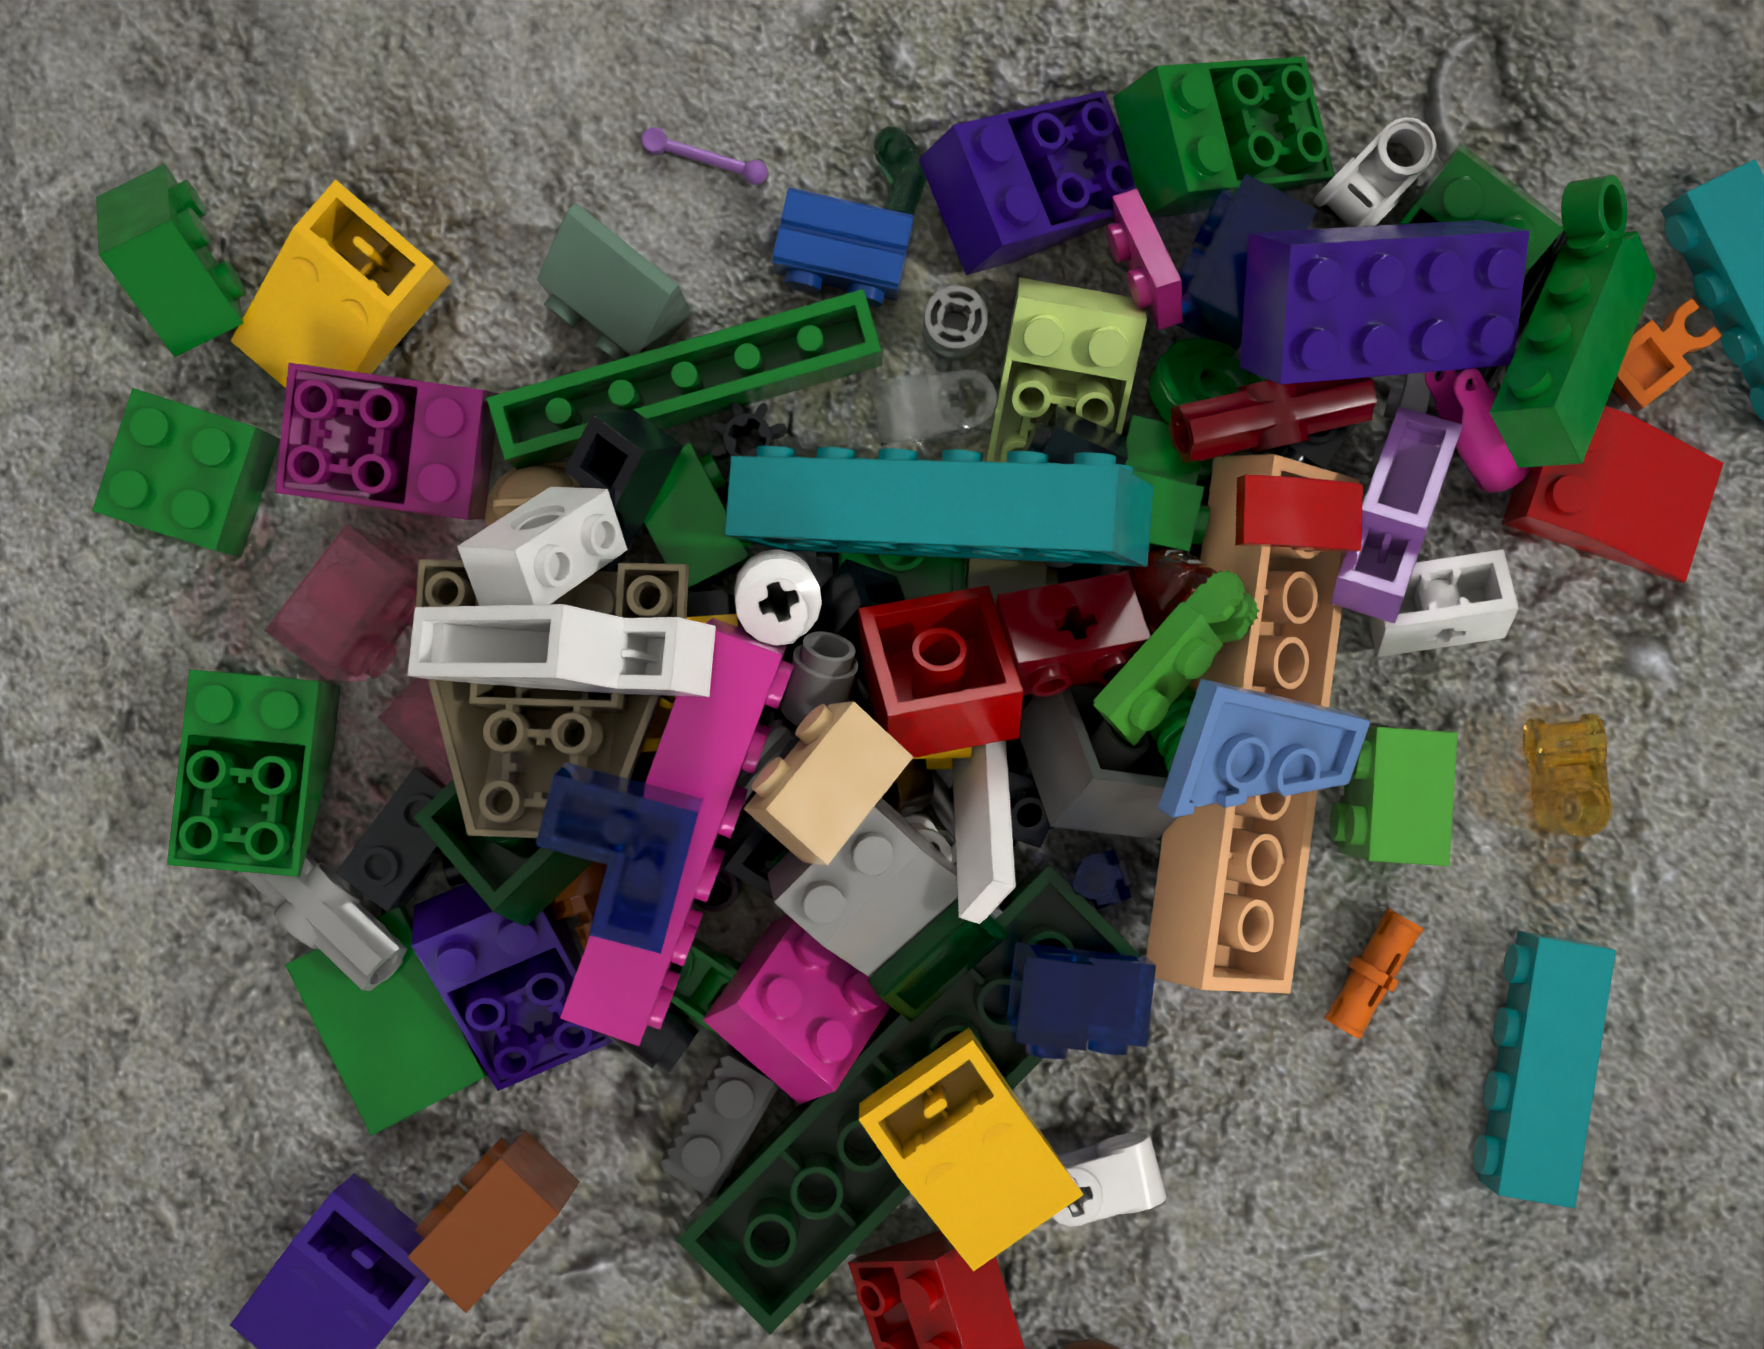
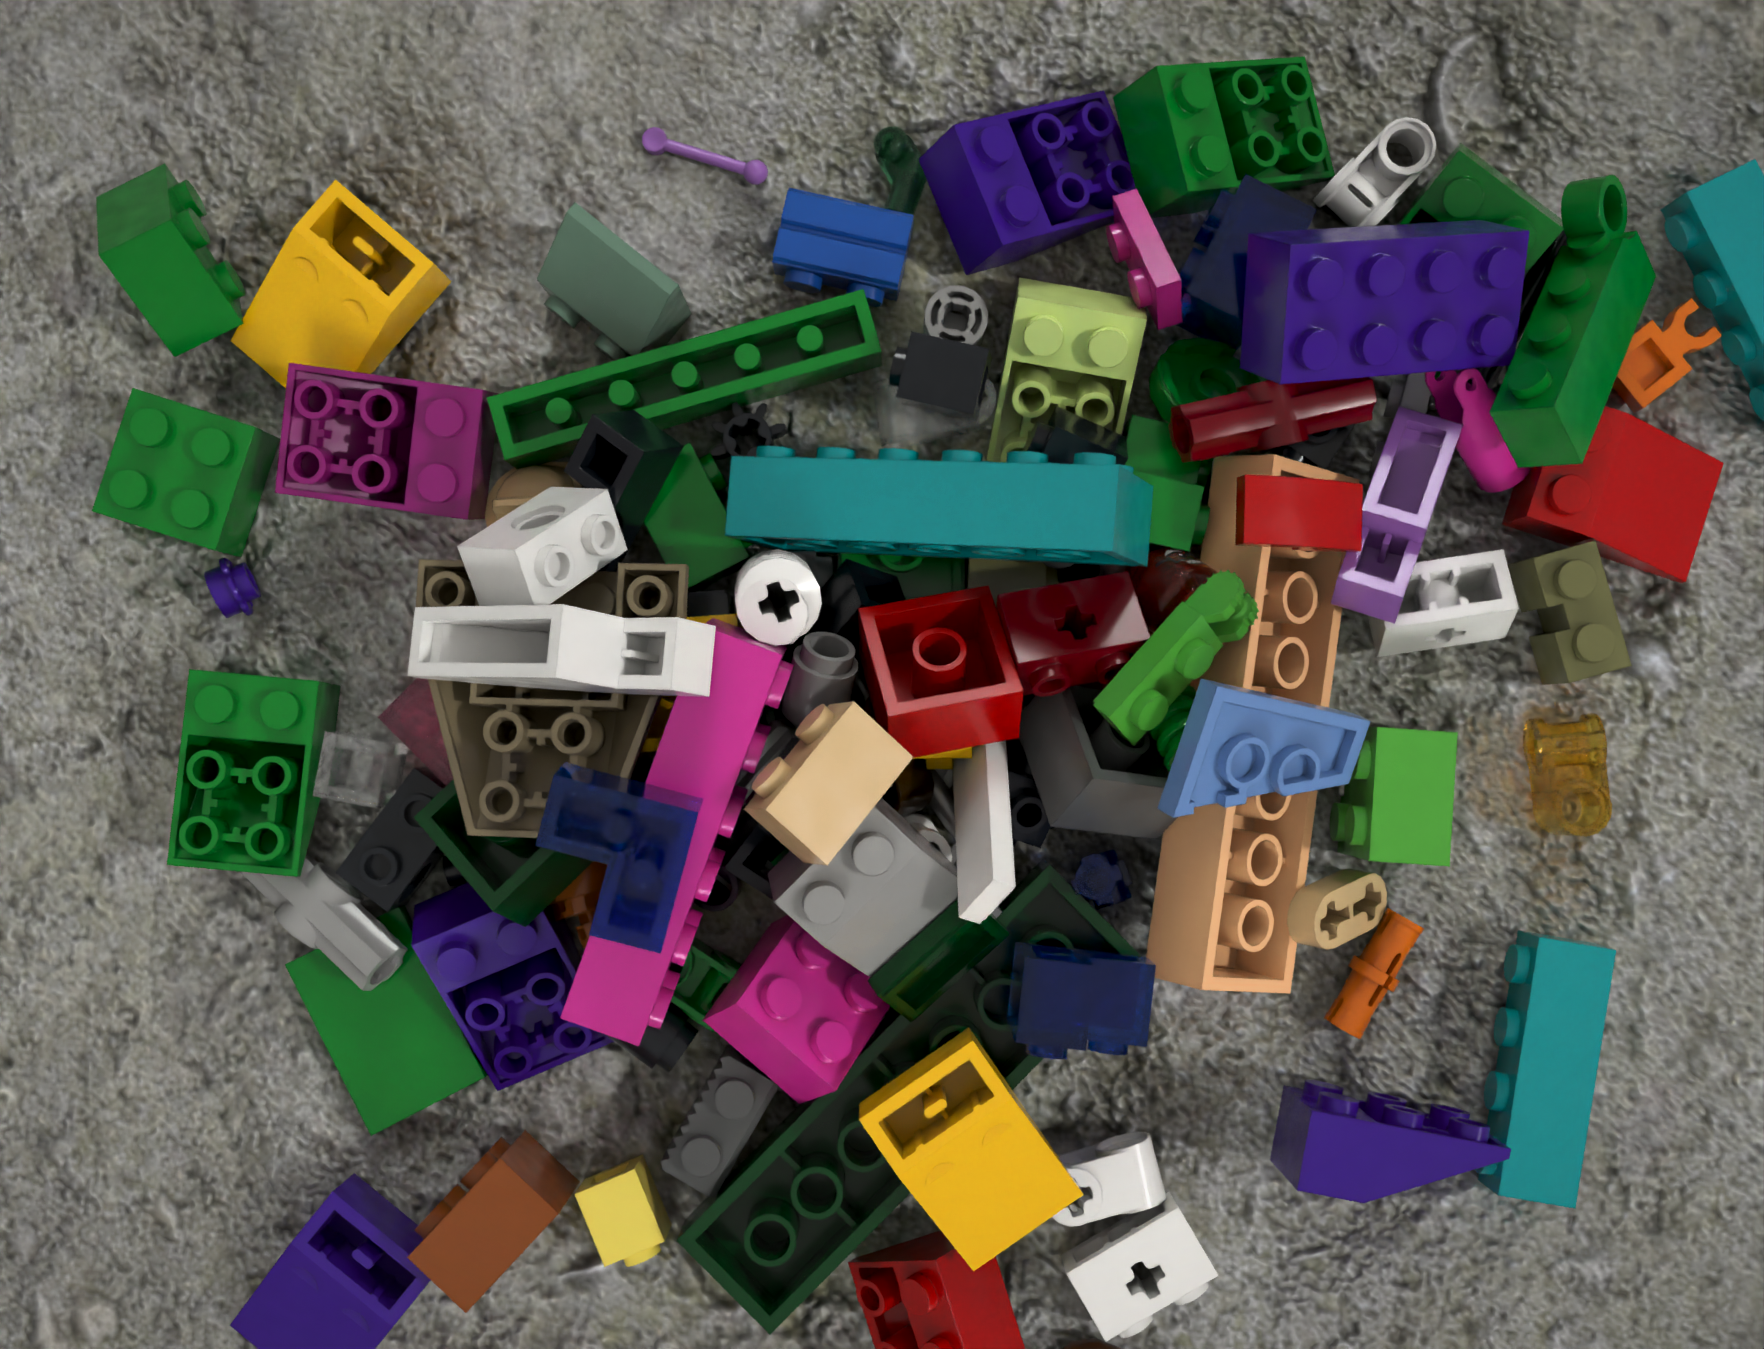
clear pink brick [264,524,418,682] -> none
none -> dark purple plate [204,558,261,618]
none -> clear brick [313,731,409,808]
none -> light yellow brick [574,1154,672,1267]
none -> black brick [889,331,992,421]
none -> white brick [1060,1192,1218,1342]
none -> dark purple slope [1270,1080,1511,1203]
none -> tan beam [1287,869,1387,950]
none -> olive brick [1508,540,1632,685]

